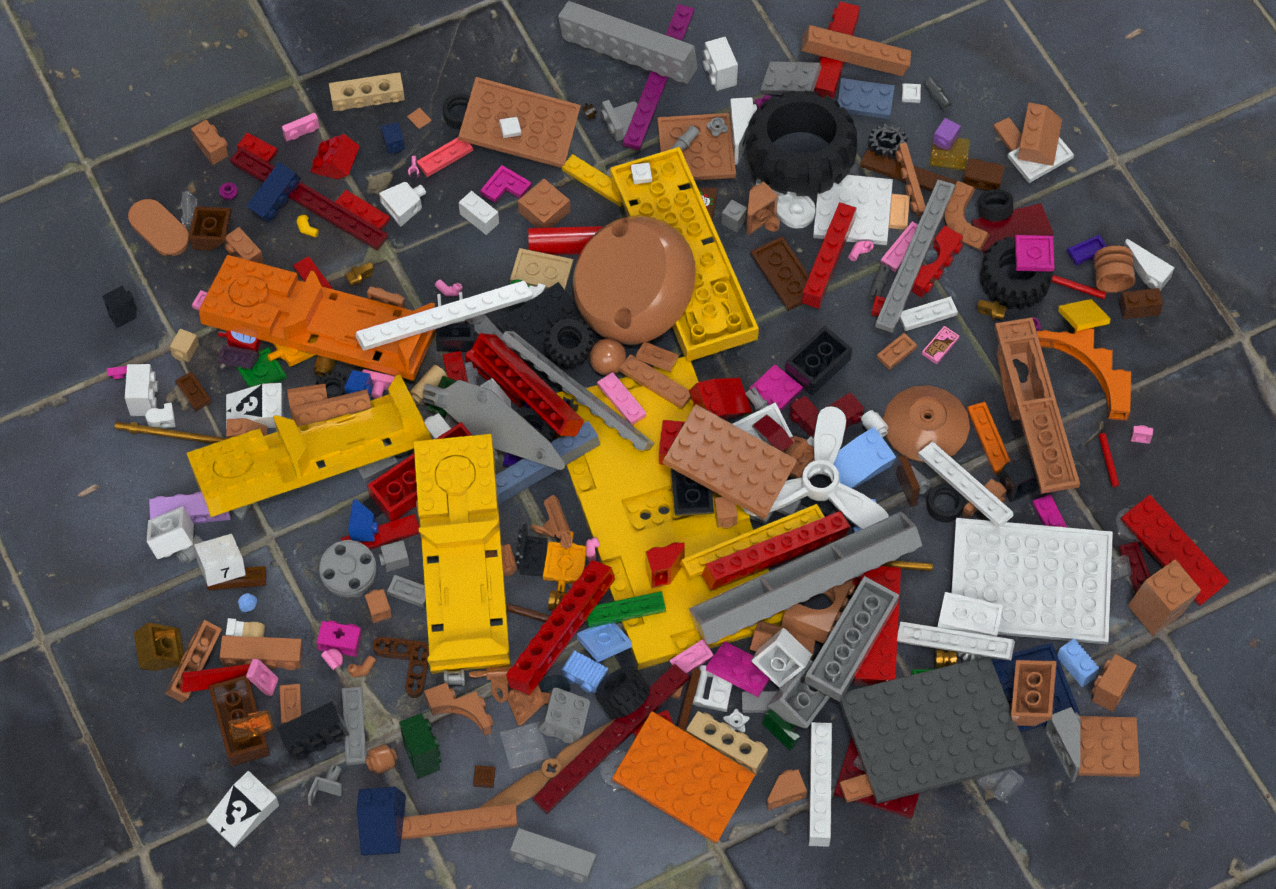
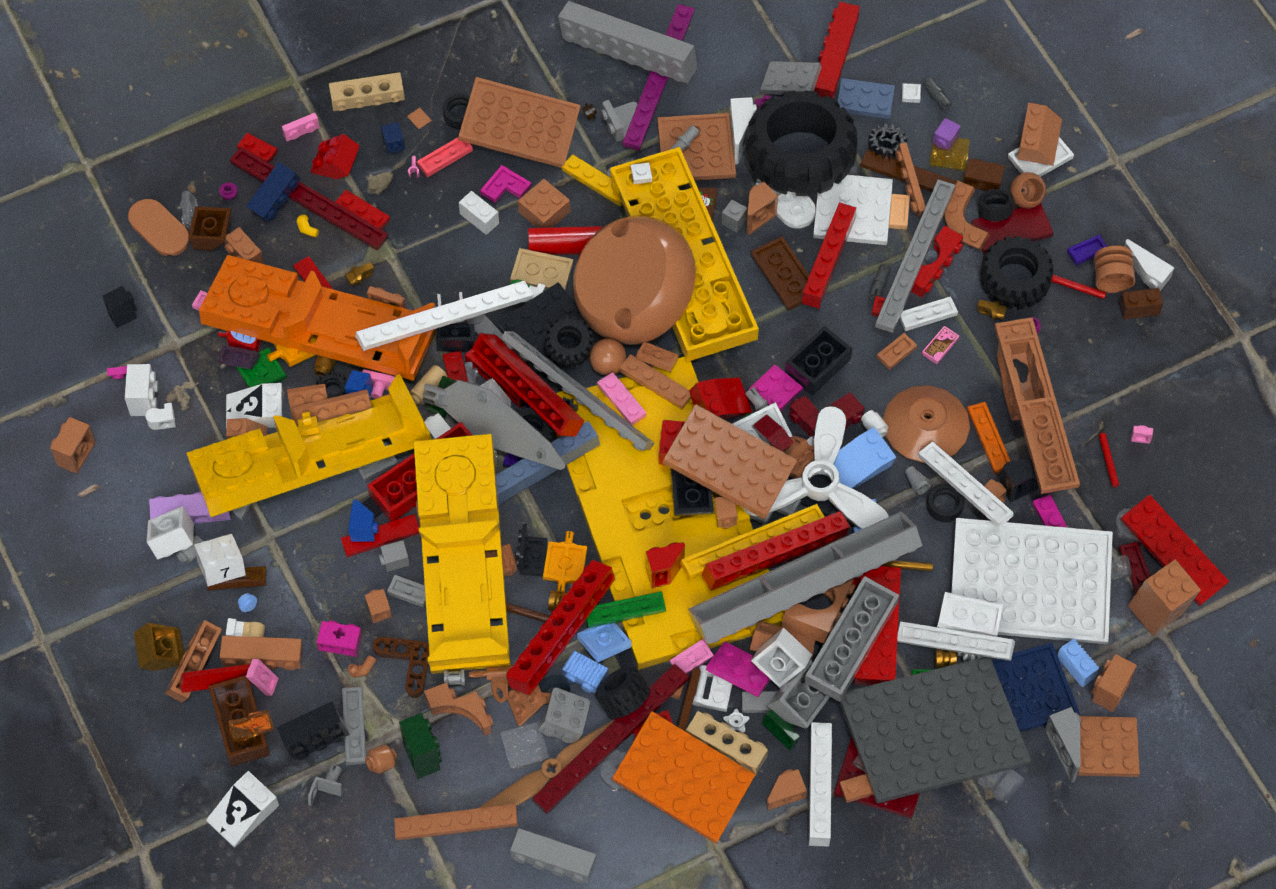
pearl gold bar [115,422,227,444] -> none
tan brick [170,329,199,362] -> none
reddish brown plate [175,371,212,412] -> none
nougat brick [191,120,228,165] -> none
nougat plate [280,684,302,724] -> none
light grey piece [319,540,377,598] -> none
bright pink plate [321,648,343,671] -> none
dark blue slope [357,787,406,856] -> none
white torso [379,182,426,227] -> none
bright pink arm [435,279,463,297] -> none
reddish brown tile [473,765,496,788] -> none
white tile [499,117,522,138] -> none
nougat piece [530,495,573,549] -> none
bright pink arm [586,537,600,562] -> none
white brick [702,37,738,91] -> none
light grey plate [707,117,728,136] -> none
nougat hinge [765,215,780,231] -> none
nougat brick [801,25,911,76] -> none
bright pink arm [848,240,874,261] -> none
bright pink plate [880,221,918,273] -> none
reddish brown tile [896,455,920,507] -> none
nougat tile [962,502,978,519] -> none
nougat tile [993,117,1022,152] -> none
nougat slope [1011,660,1057,726] -> none
dark pink plate [1015,235,1054,271] -> none
orange arch [1037,329,1131,420] -> none
yellow tile [1058,299,1110,331] -> none
none -> nougat brick [50,417,96,474]
none -> yellow tile [297,412,320,437]
none -> nougat helmet [1010,172,1047,209]

